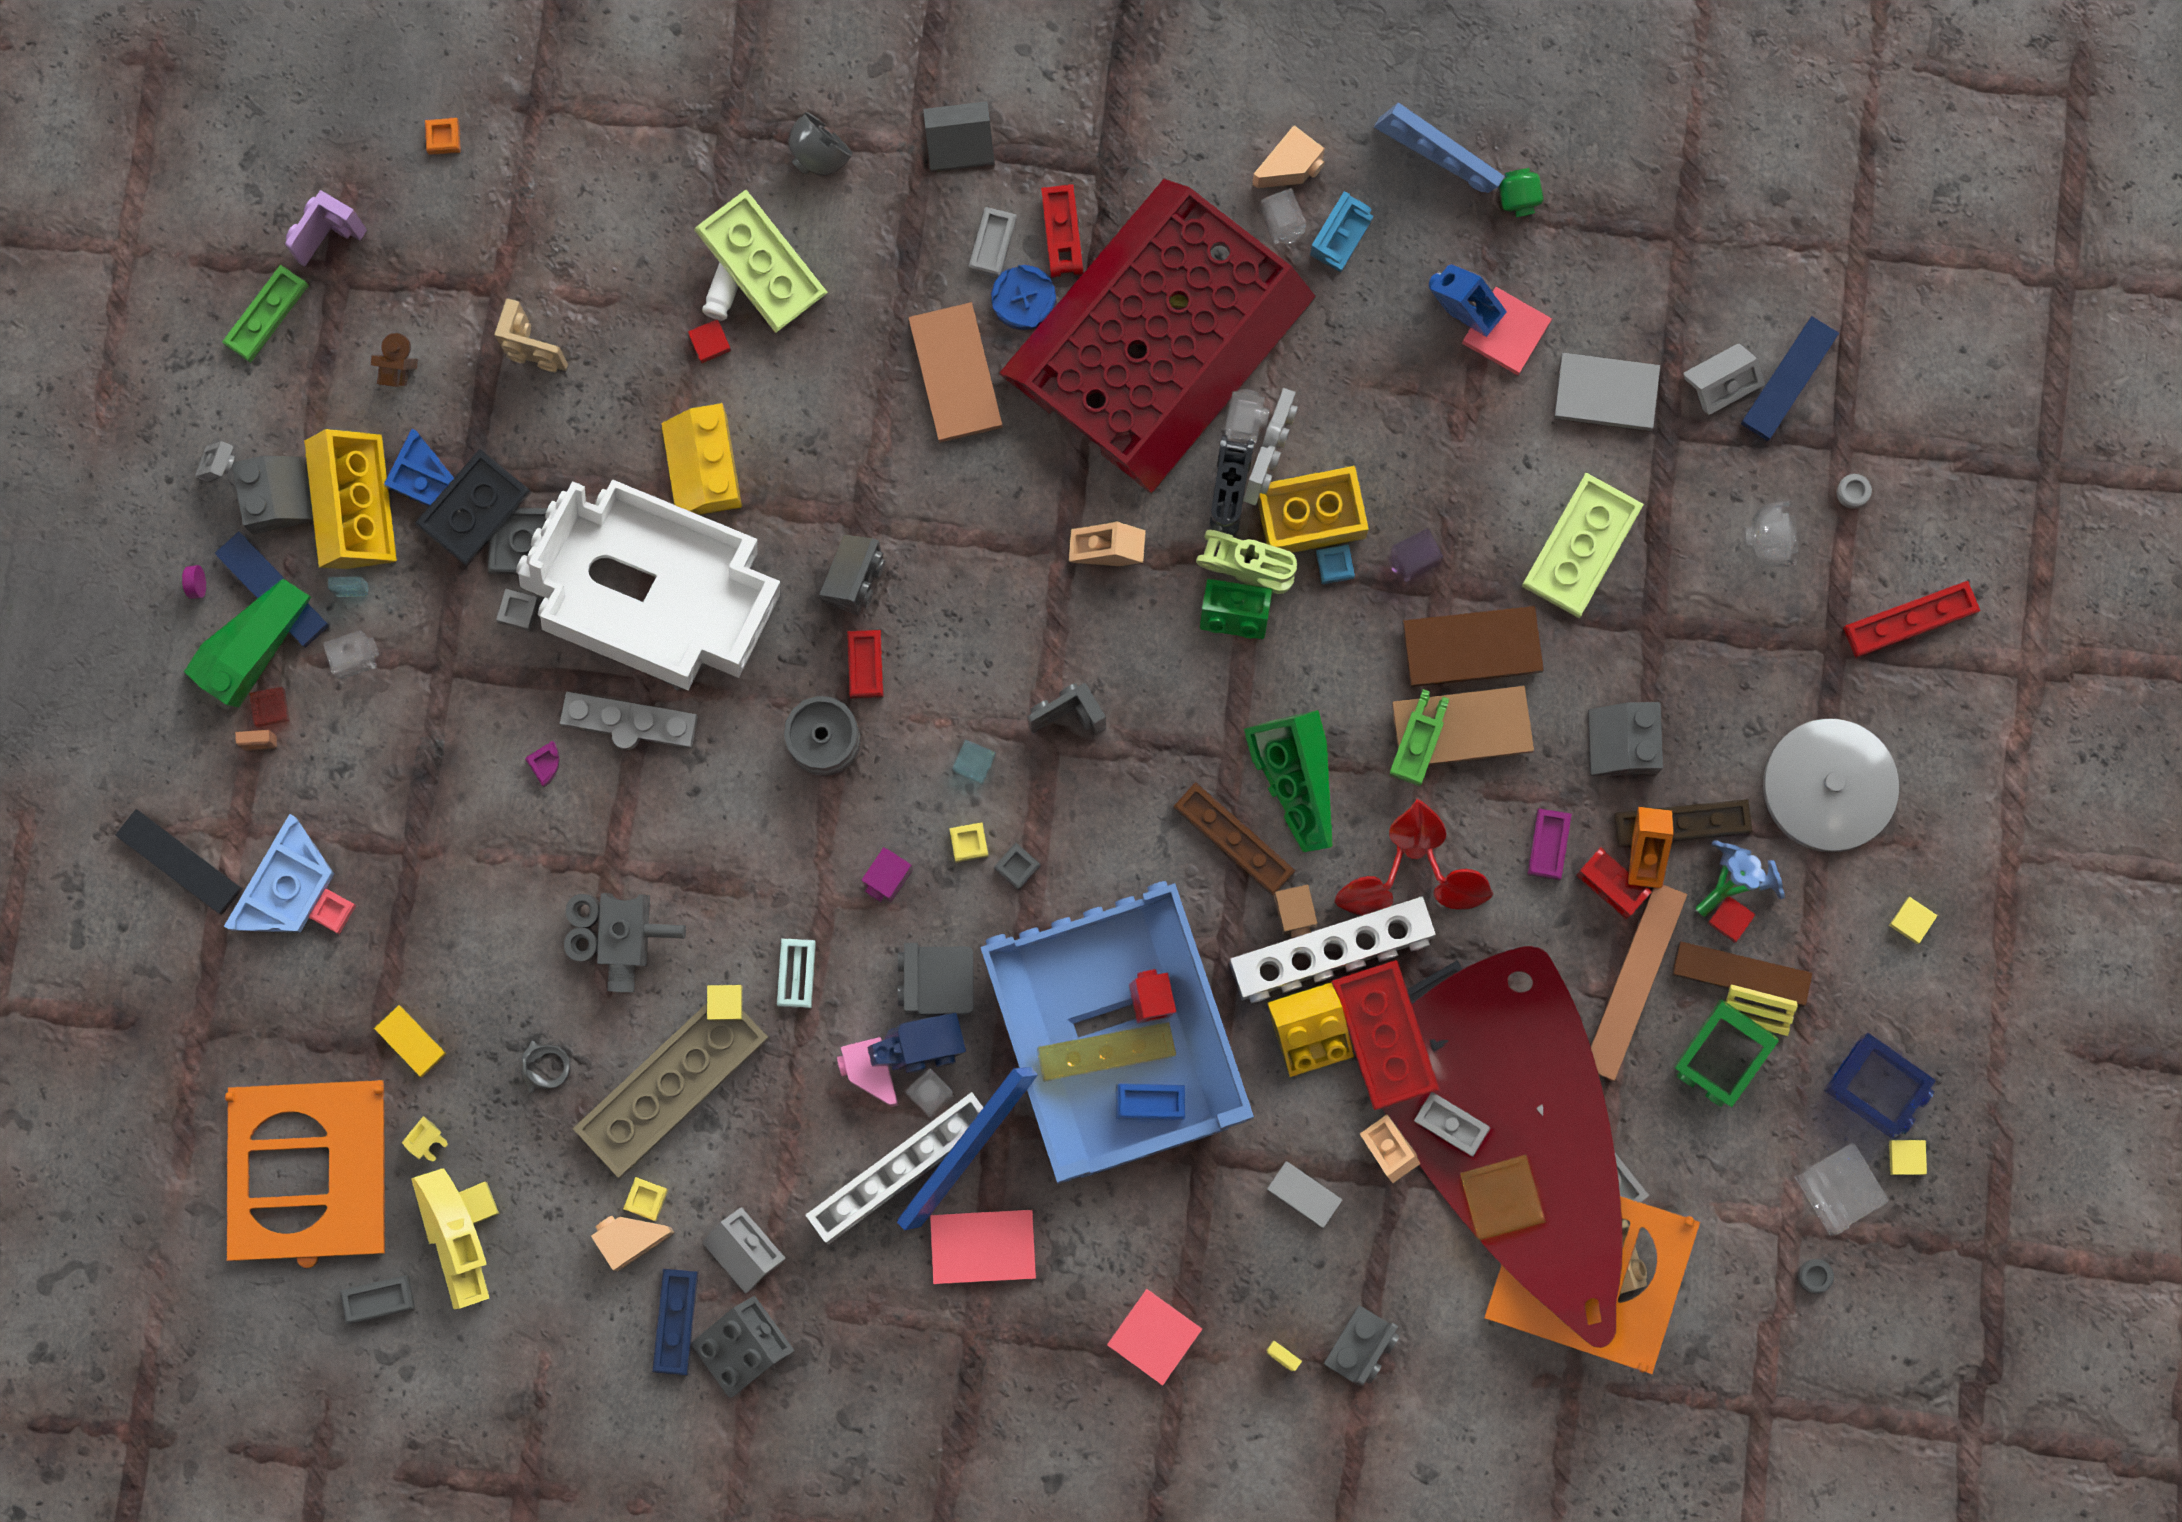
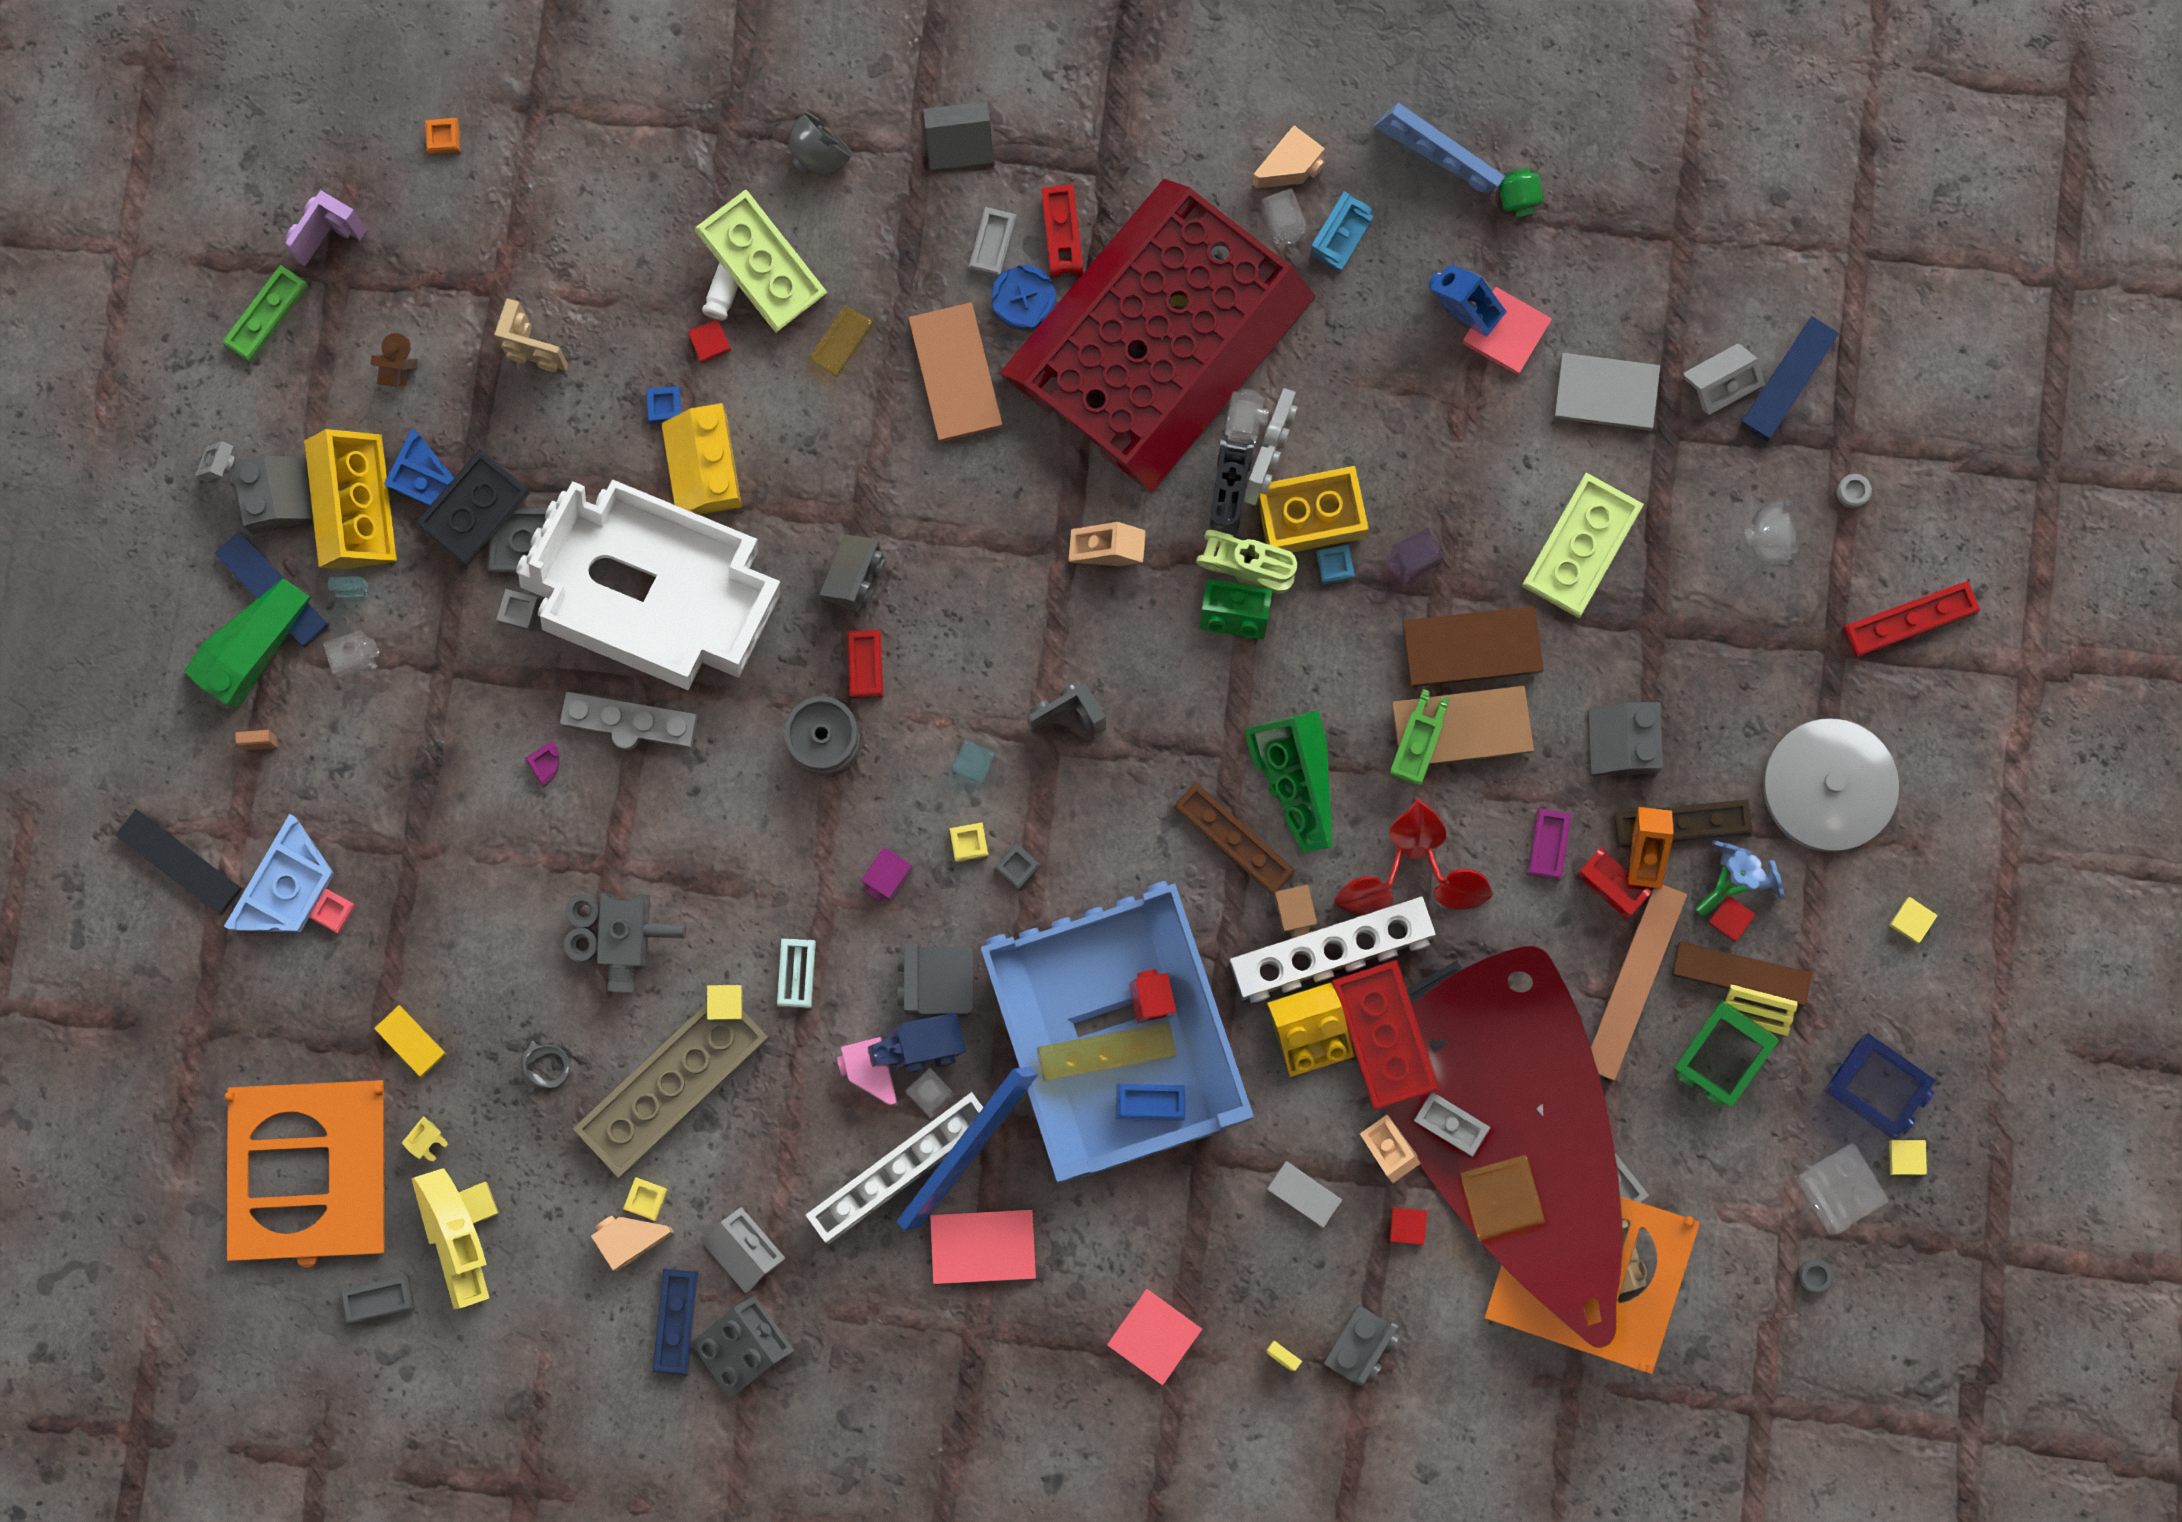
magenta tile [182,565,206,599] -> none
clear red tile [249,687,290,727] -> none
none -> blue tile [646,386,682,424]
none -> clear yellow tile [809,304,873,377]
none -> red tile [1389,1207,1427,1245]

